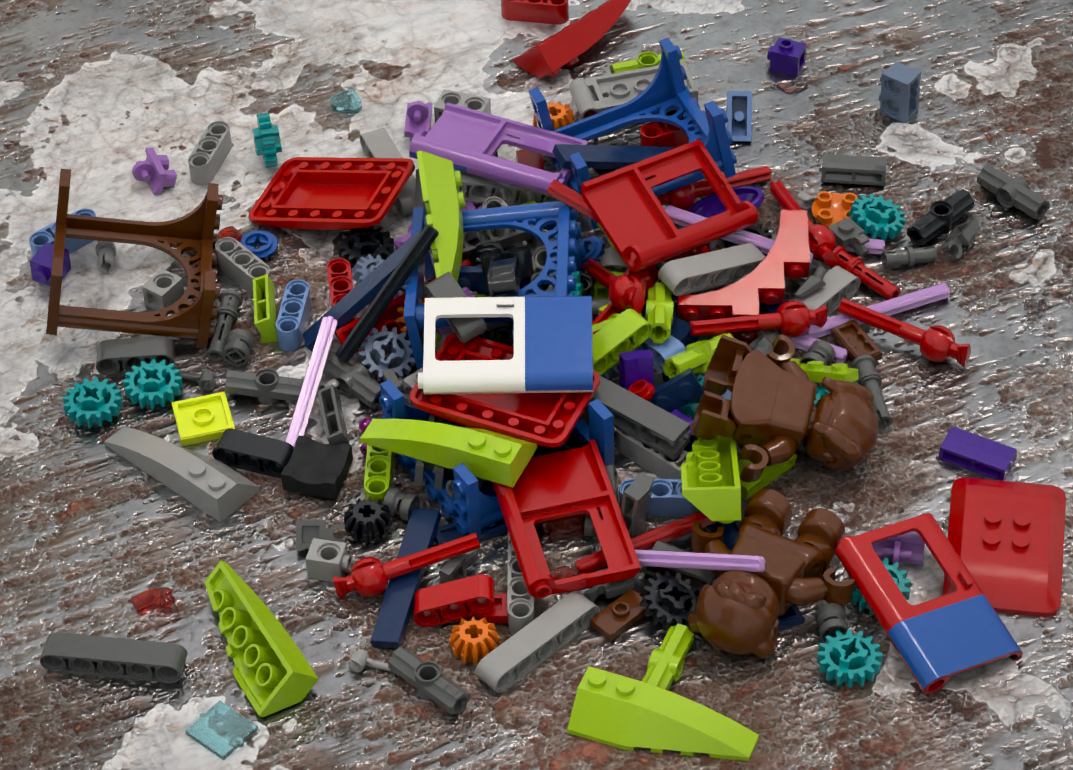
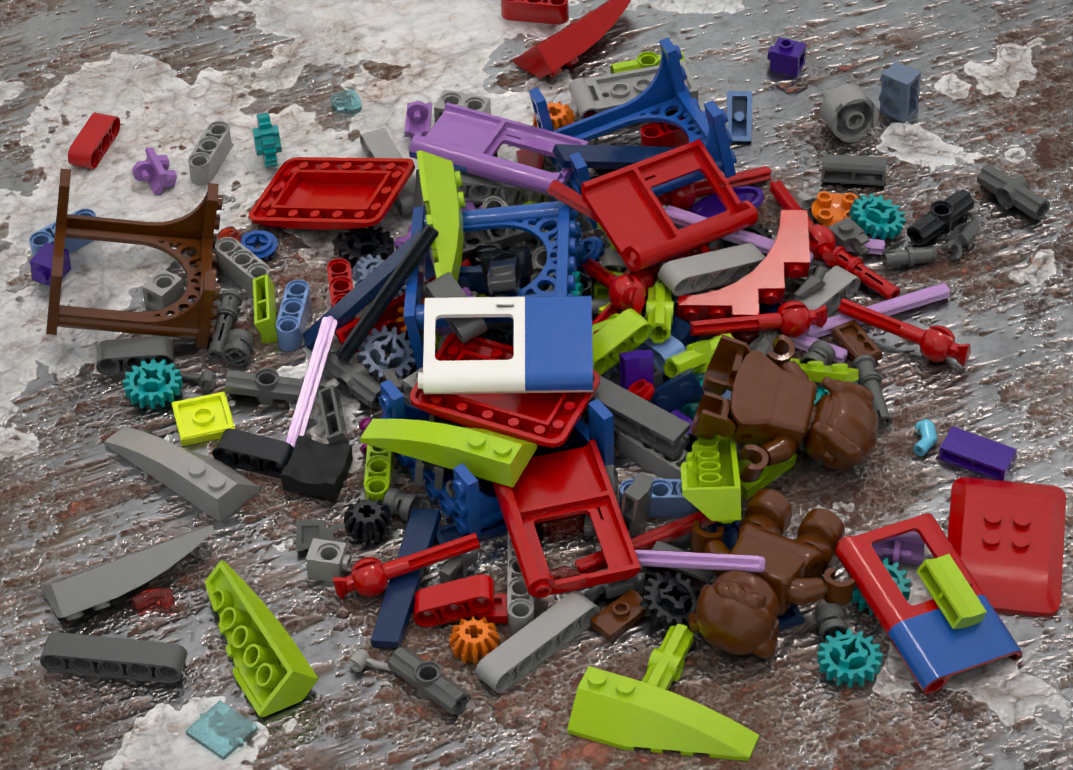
teal gear [63,377,123,428] -> none
light grey pin [96,241,116,273] -> none
none -> light grey wedge [40,525,214,621]
none -> red beam [68,112,120,169]
none -> light grey brick [820,84,878,143]
none -> medium azure arm [913,419,938,457]
none -> lime piece [916,554,987,629]

